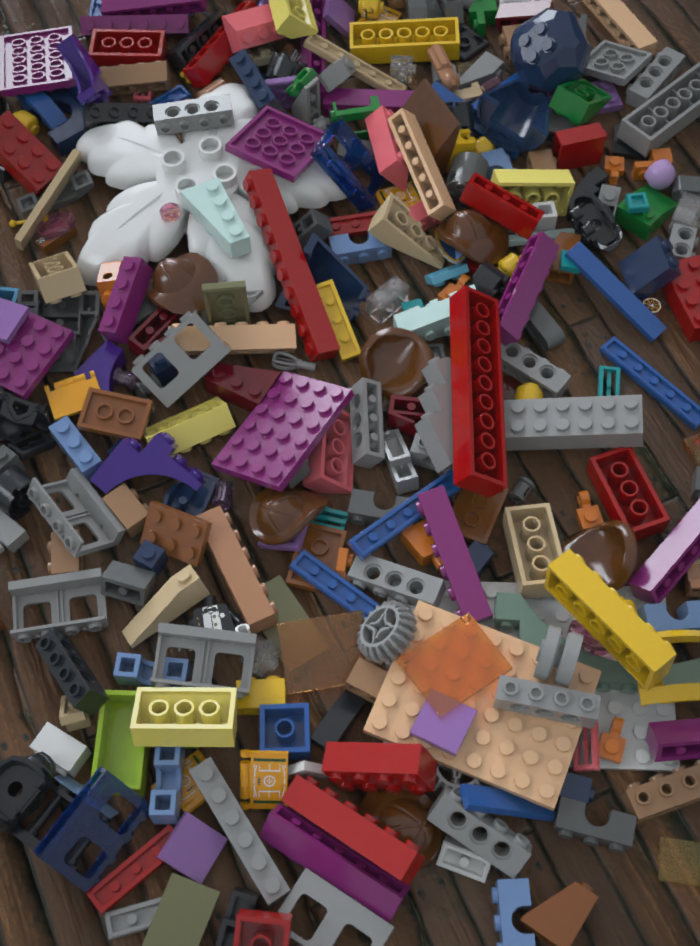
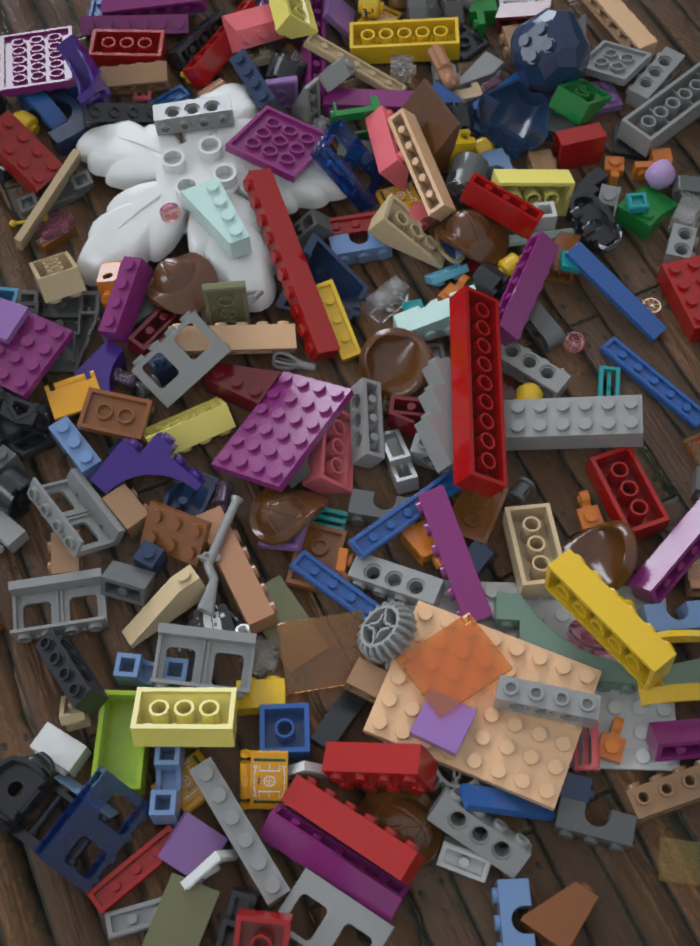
green plate [286,67,317,98] -> none
light grey wheel [533,624,584,688] -> none
dark blue brick [618,236,681,301] -> none
none -> white tile [180,849,239,890]
none -> light grey piece [196,495,244,616]
none -> clear pink tile [563,331,585,353]

